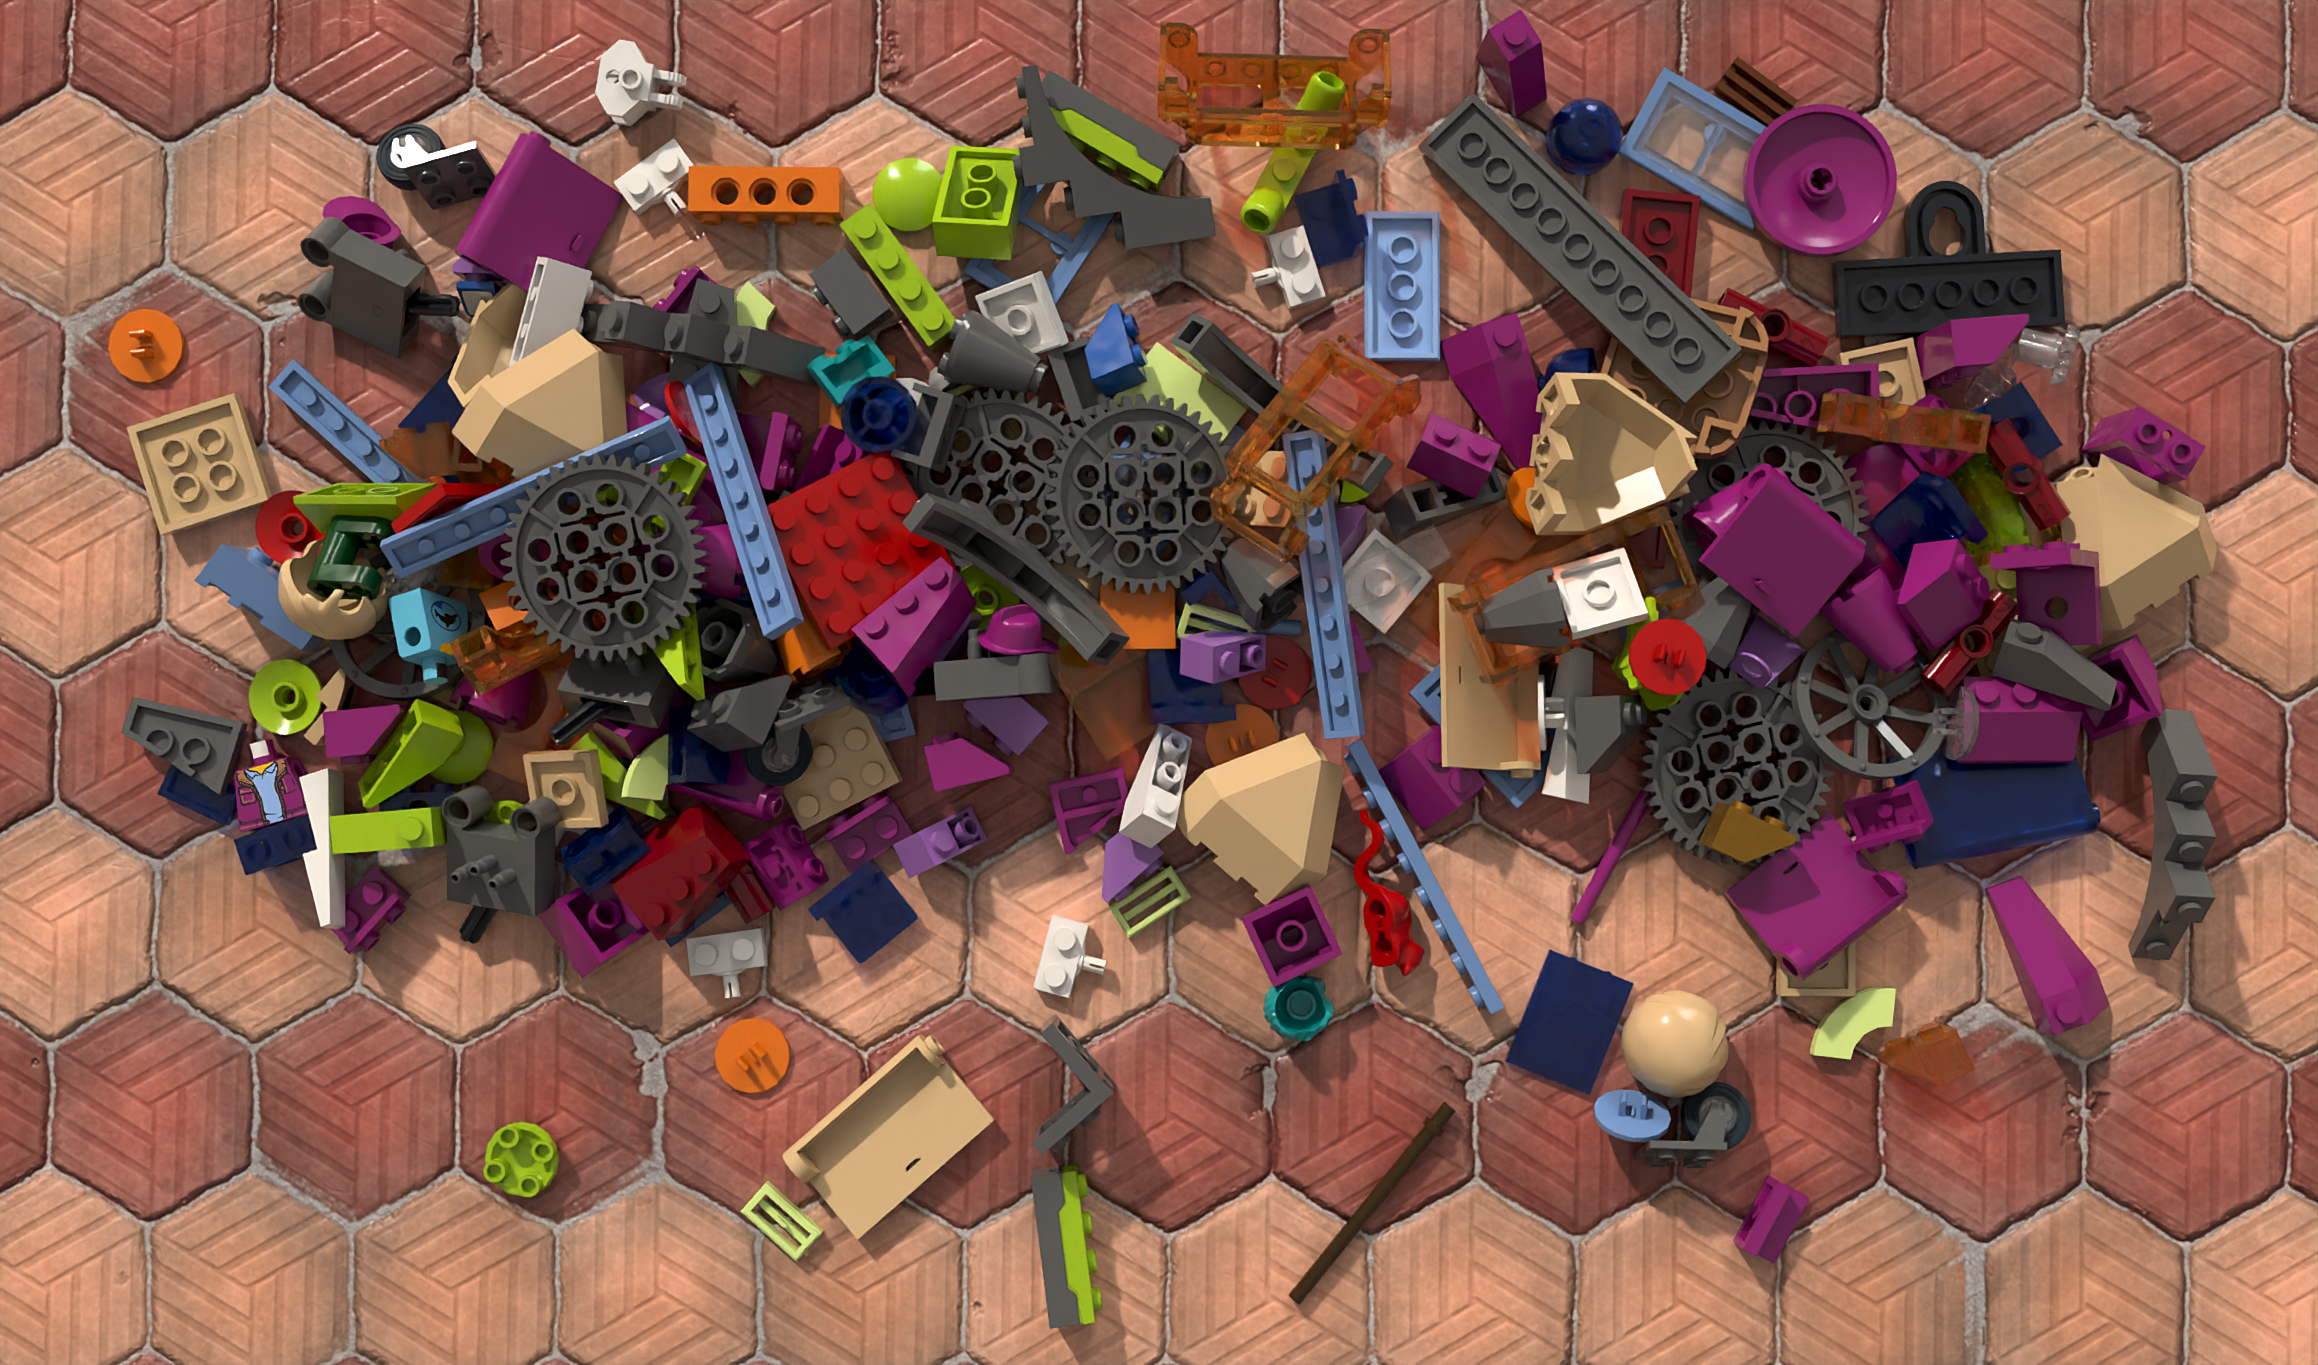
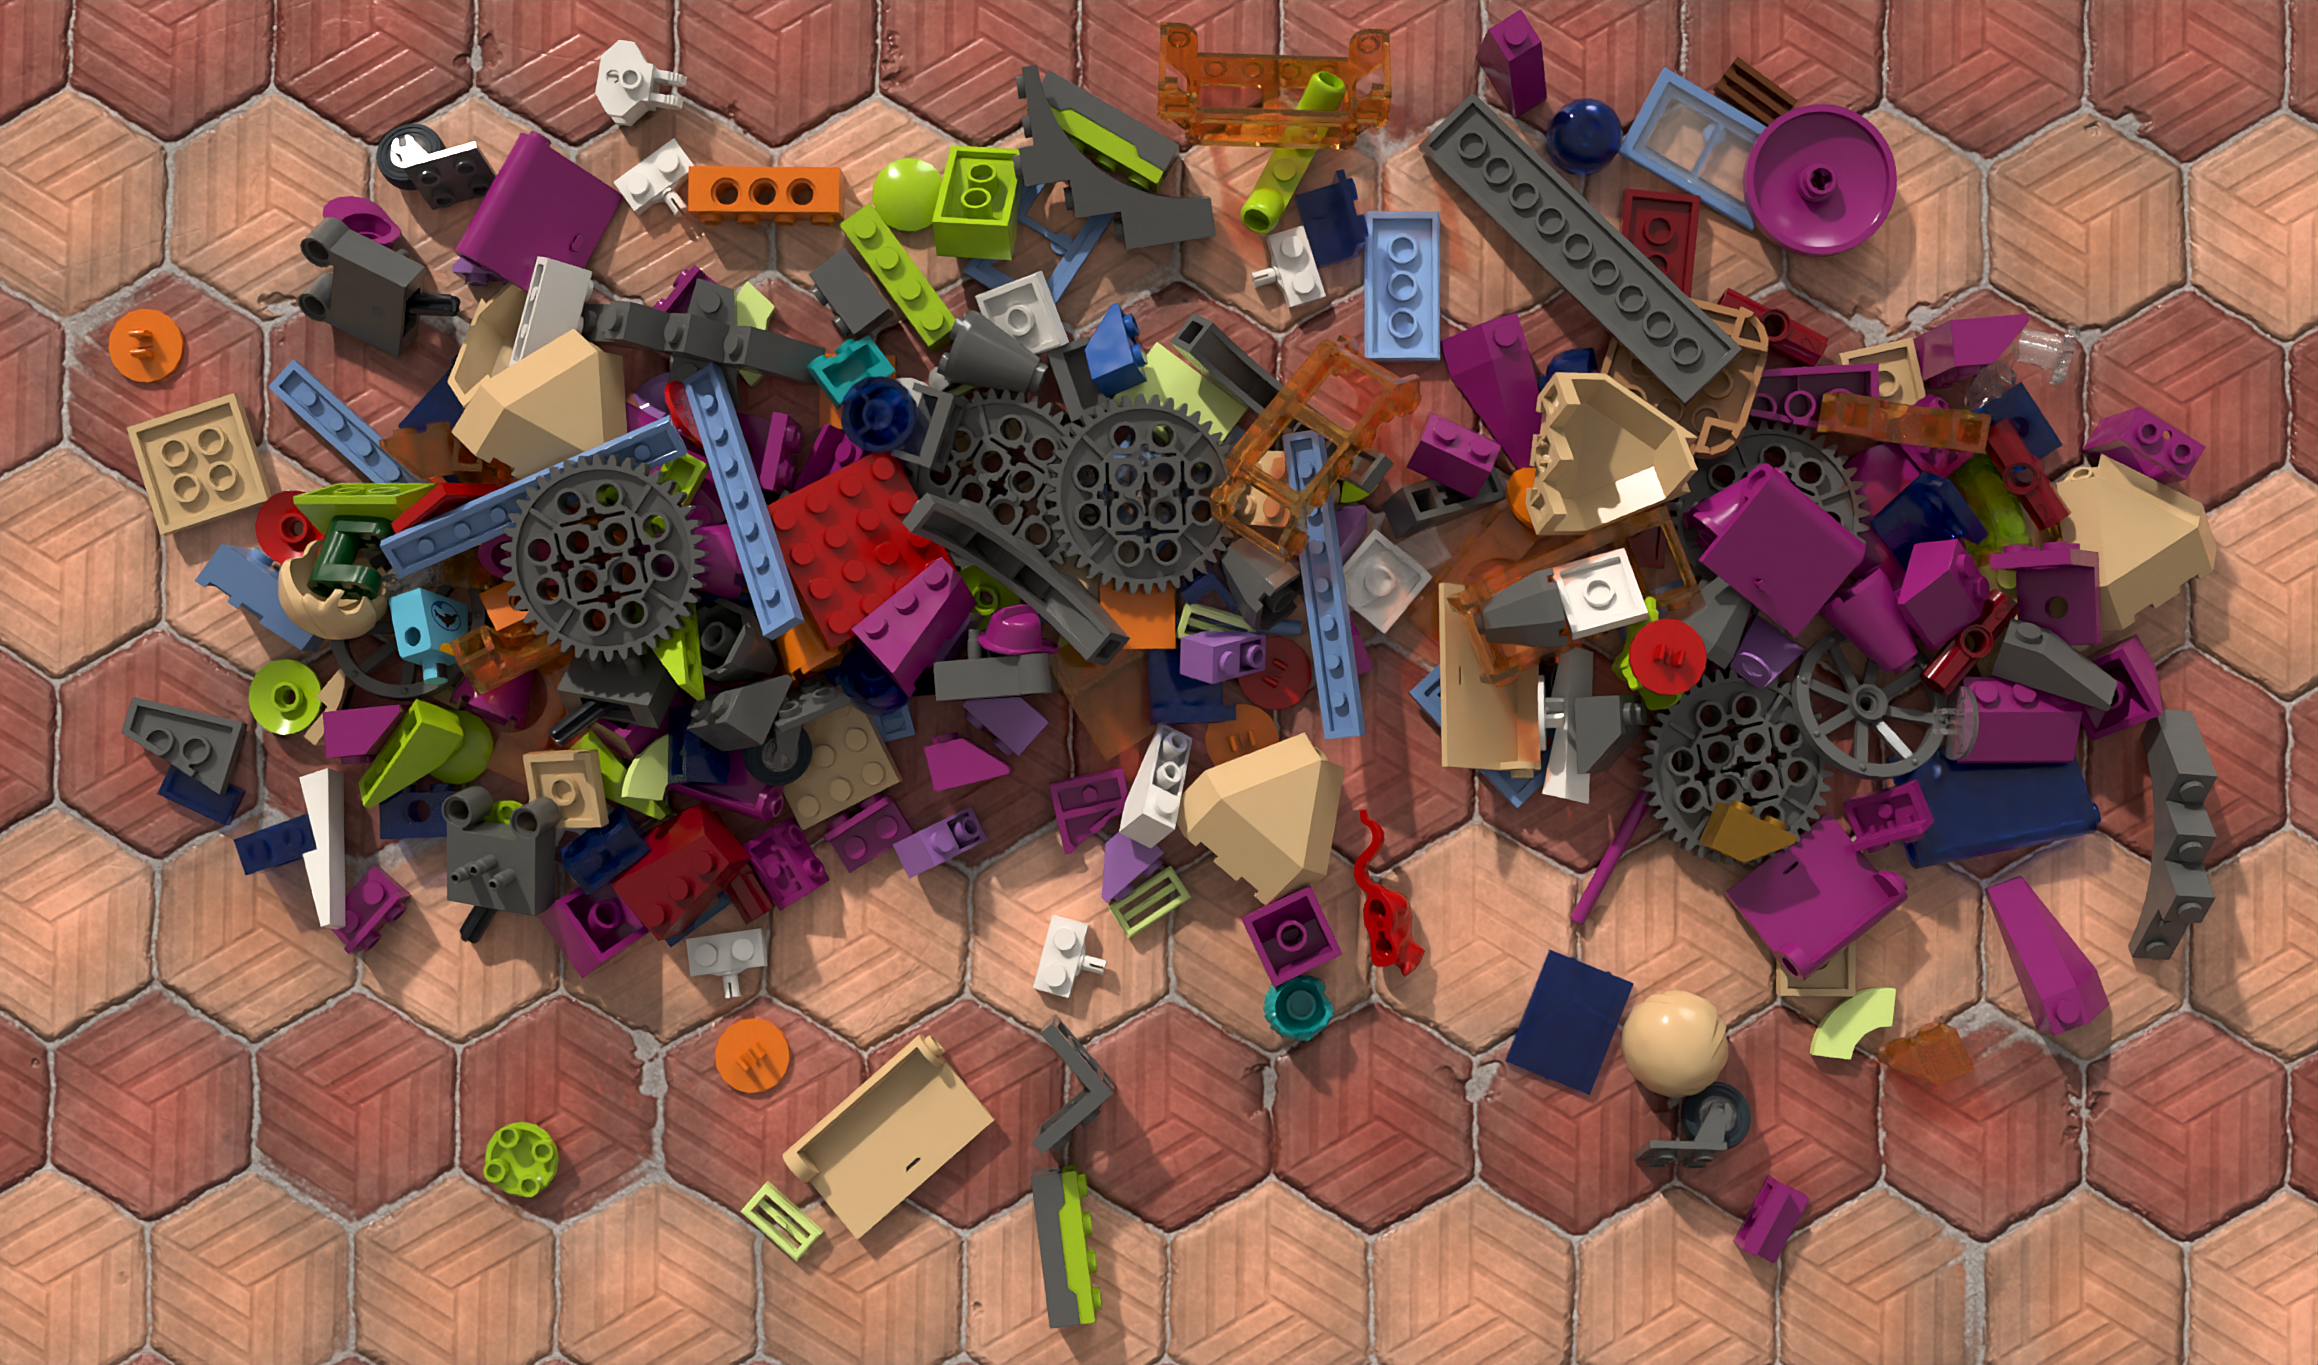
torso [234,739,309,833] -> none
lime slope [329,806,447,854] -> none
slope [456,281,502,317] -> none
clear blue bracket [808,859,918,963] -> none
dark brown bar [1289,1101,1456,1305] -> none
medium blue plate [1343,739,1504,1014] -> none
magenta slope [1378,725,1487,830] -> none
medium blue piece [1593,1089,1671,1142] -> none
black plate [1832,181,2065,339] -> none

